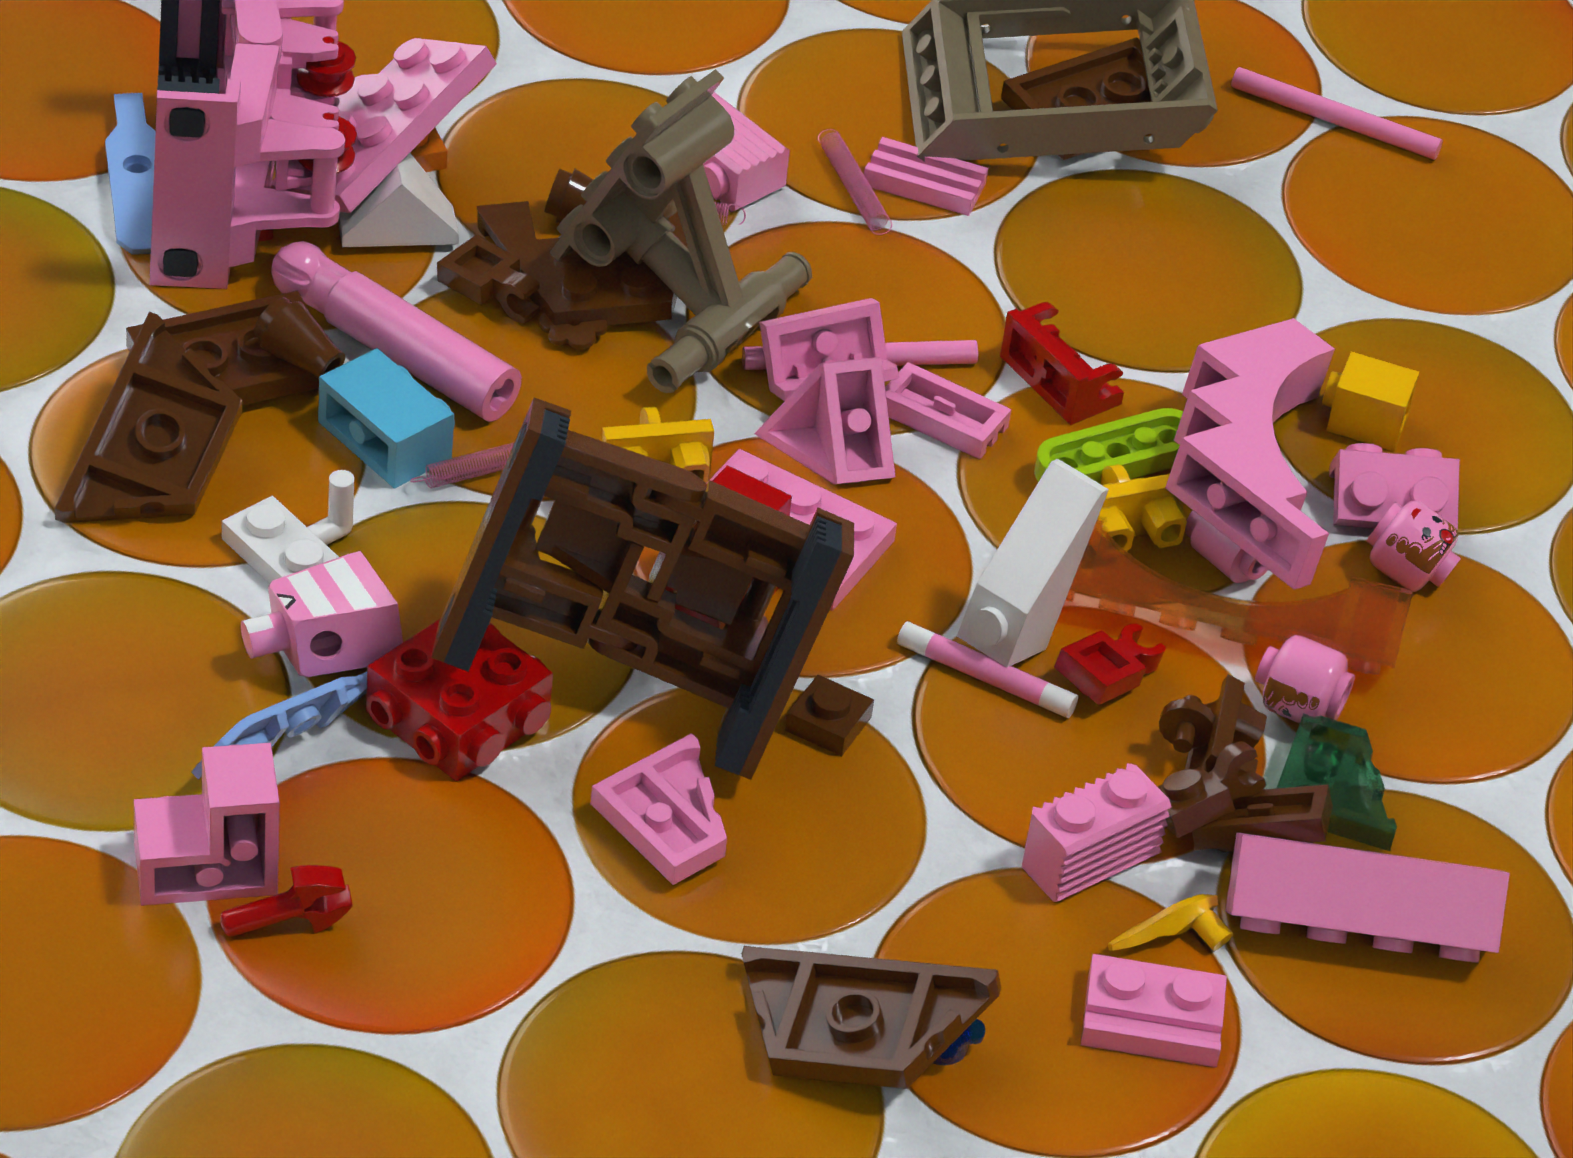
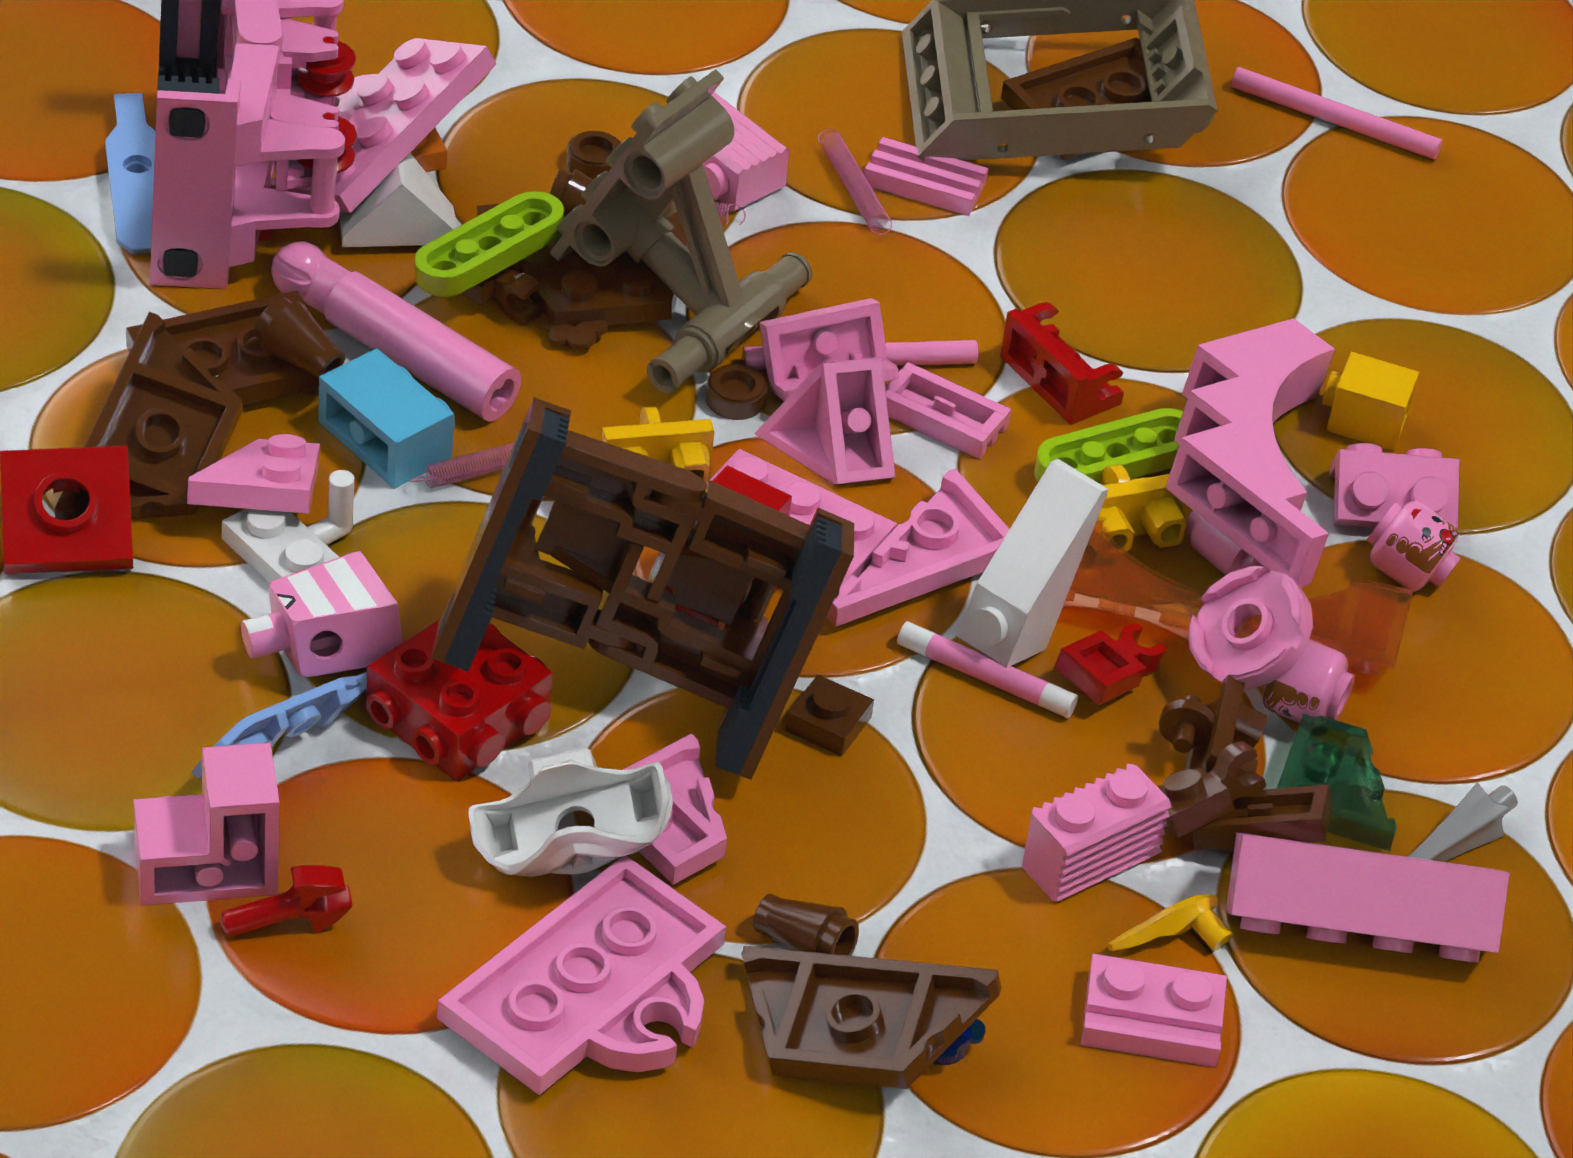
none -> red piece [0,445,134,574]
none -> bright pink wing [187,434,320,514]
none -> lime plate [415,191,564,298]
none -> bright pink plate [437,855,726,1095]
none -> white piece [468,747,673,877]
none -> reddish brown tile [566,131,621,180]
none -> reddish brown tile [706,364,767,420]
none -> reddish brown cone [753,894,859,956]
none -> bright pink wing [827,468,1010,627]
none -> bright pink tile [1188,566,1313,689]
none -> light grey piece [1408,783,1518,862]

